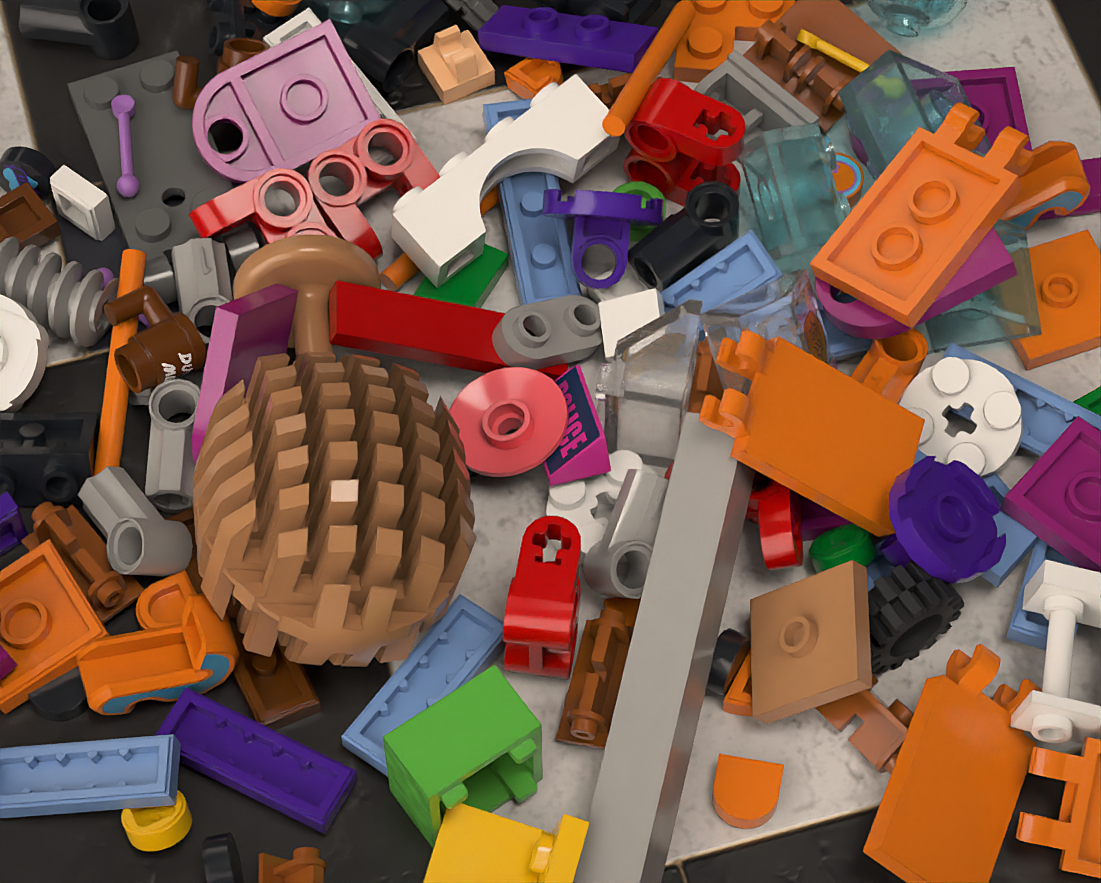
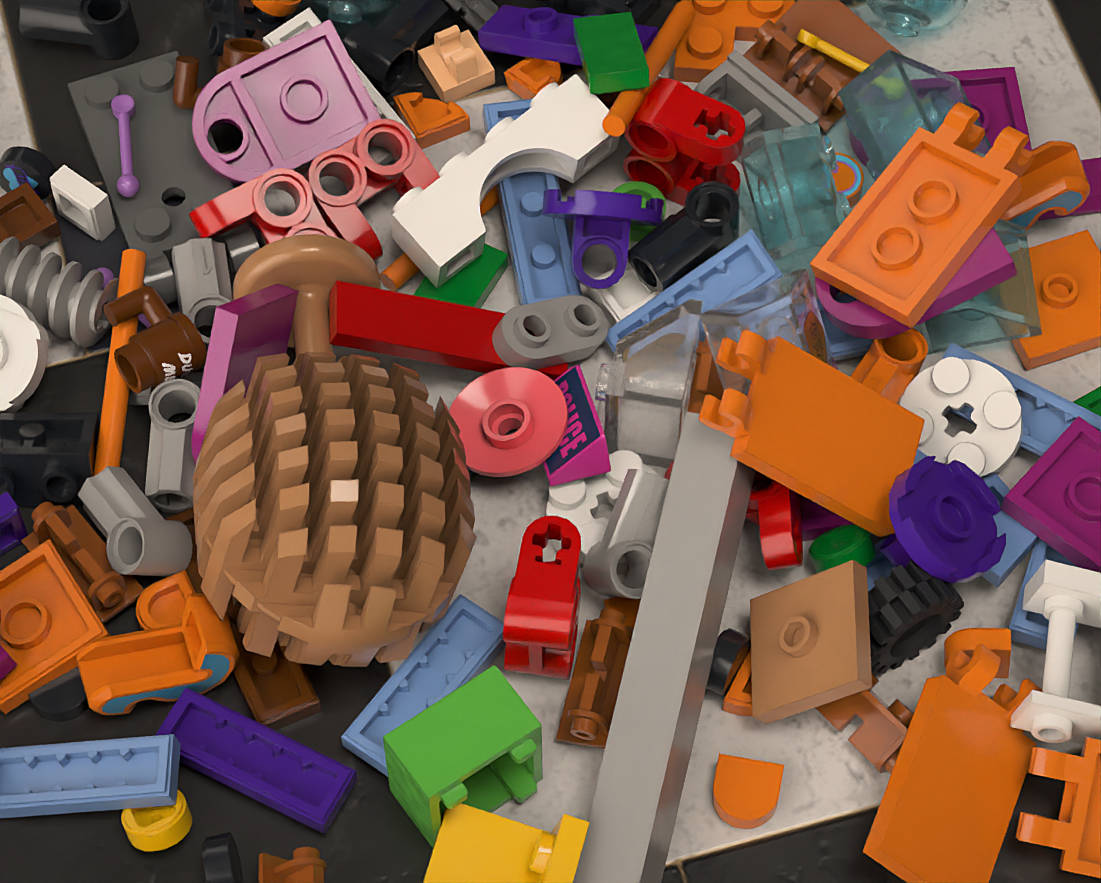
white tile [598,288,667,365] -> none
none -> orange tile [393,92,470,149]
none -> green tile [573,12,650,95]
none -> orange tile [944,627,1011,678]

